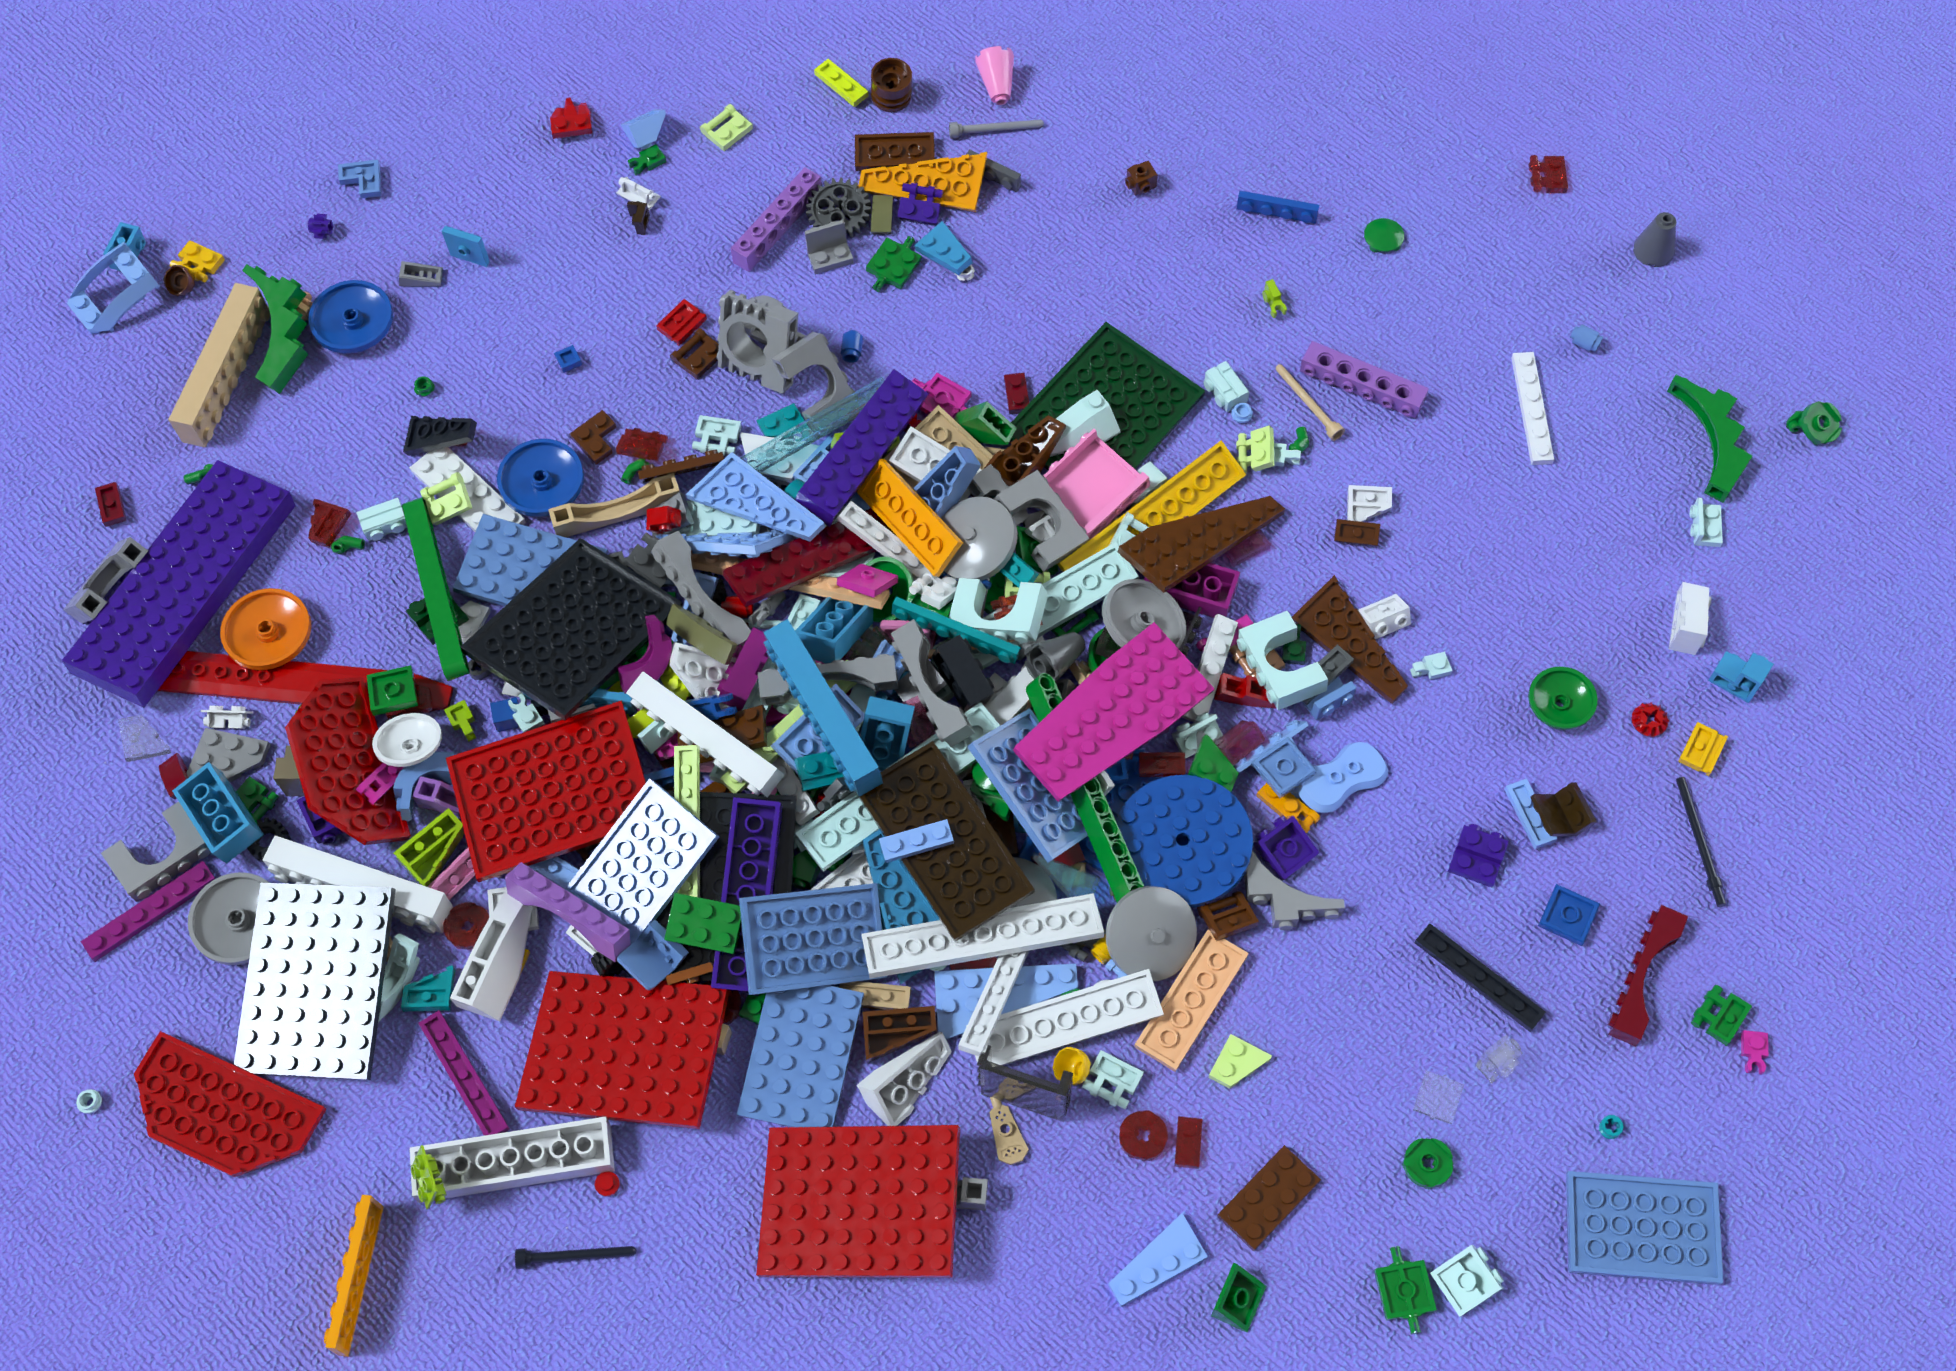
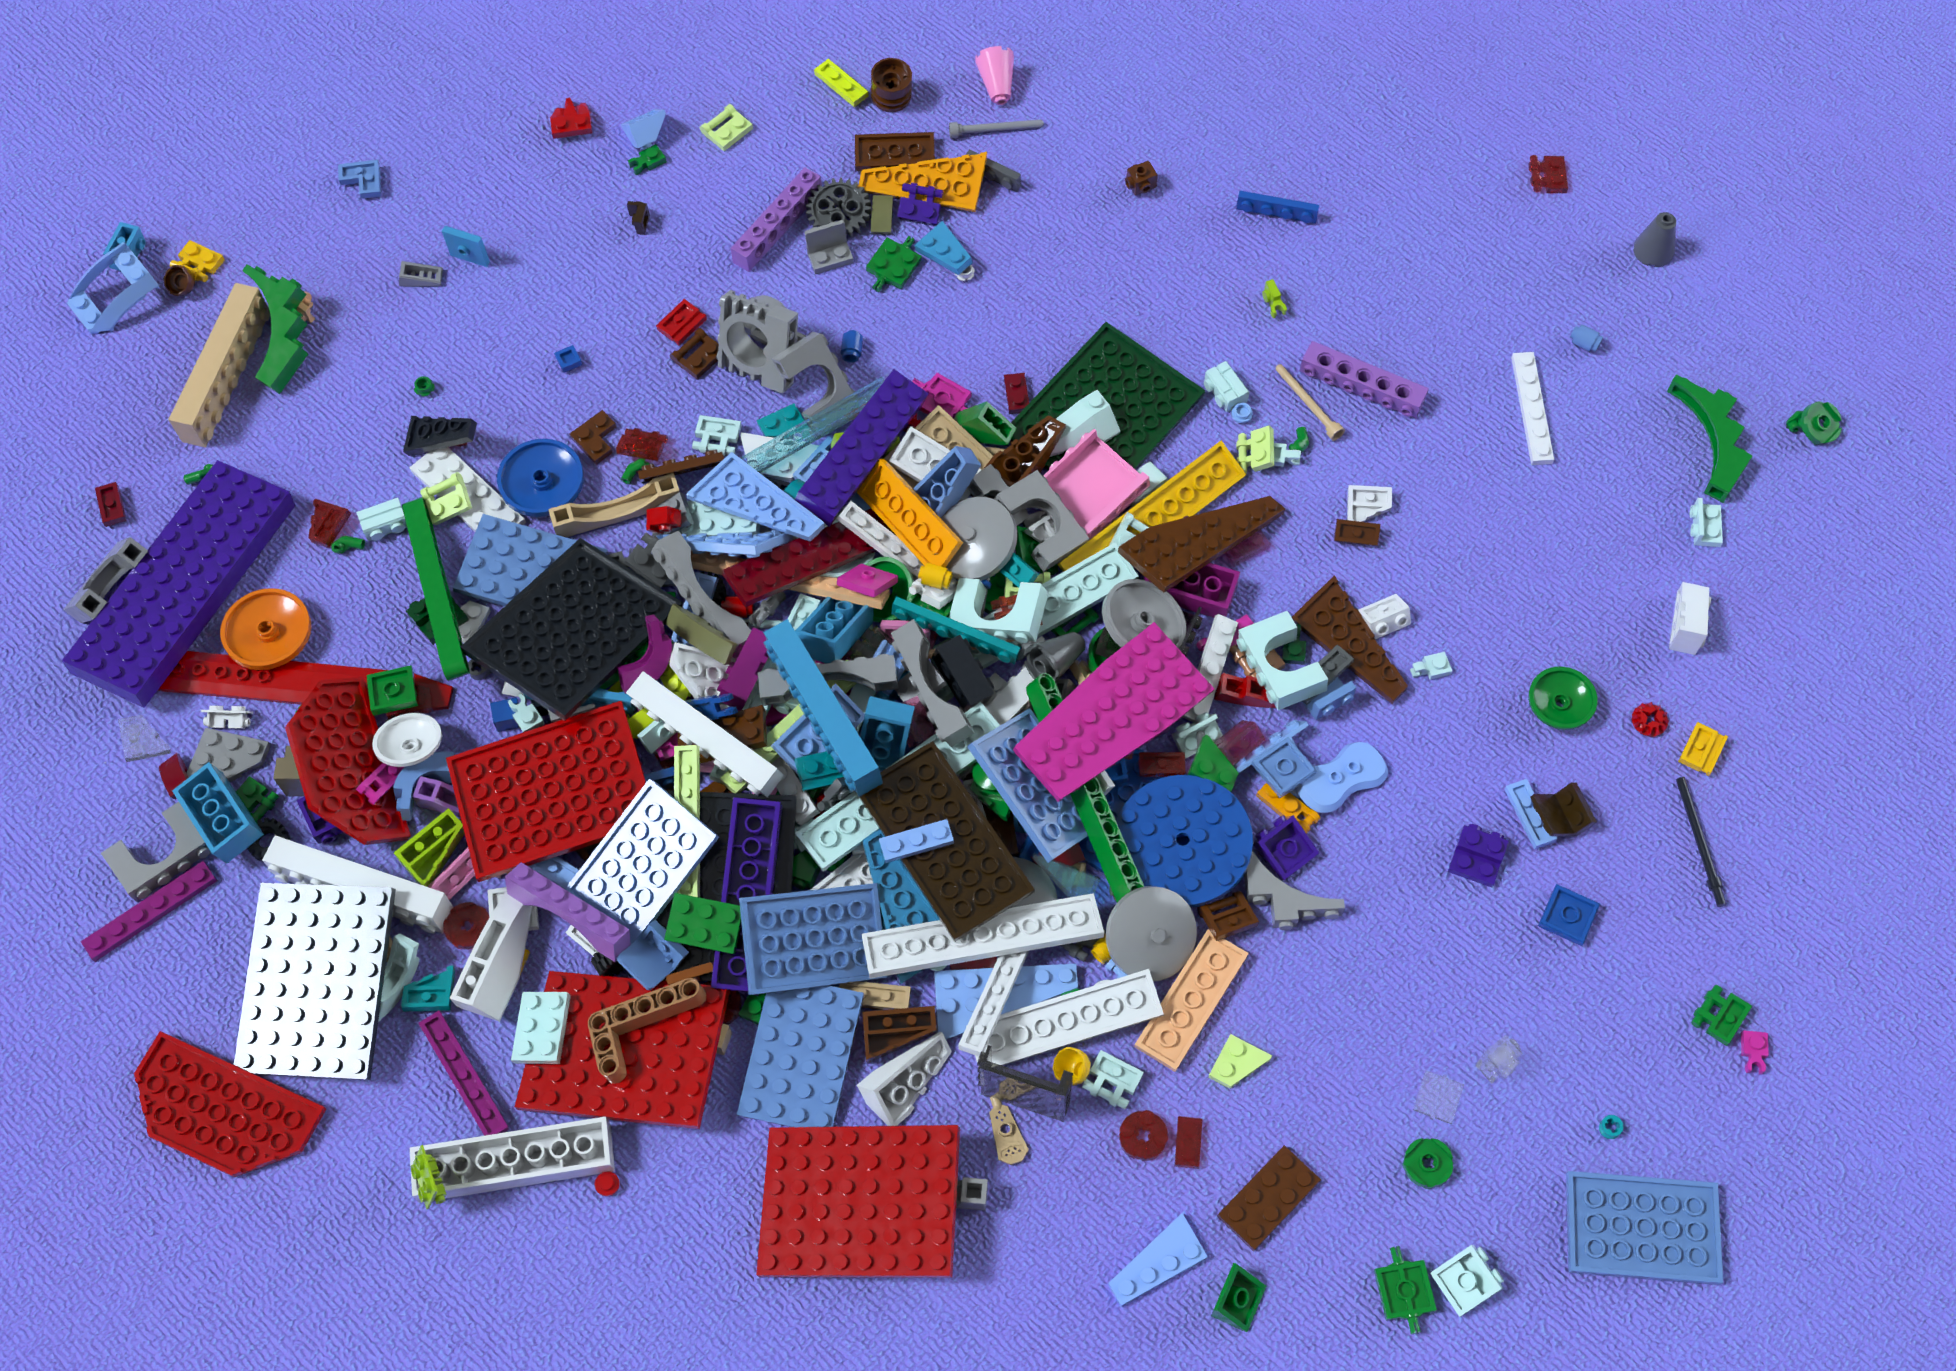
light aqua plate [76,1089,102,1114] -> none
light grey dish [188,872,269,965] -> none
dark purple gear [308,213,333,239] -> none
blue dish [308,280,393,354] -> none
light orange plate [324,1194,384,1357] -> none
lime plate [444,700,476,742] -> none
black piece [515,1246,636,1269] -> none
white hinge [616,177,661,210] -> none
green dish [1364,218,1404,253] -> none
black plate [1414,923,1546,1032] -> none
dark red arch [1607,905,1688,1047] -> none
dark azure brick [1708,651,1774,703] -> none
none -> light aqua plate [511,992,571,1064]
none -> medium nougat beam [588,978,706,1084]
none -> yellow brick [918,562,953,590]

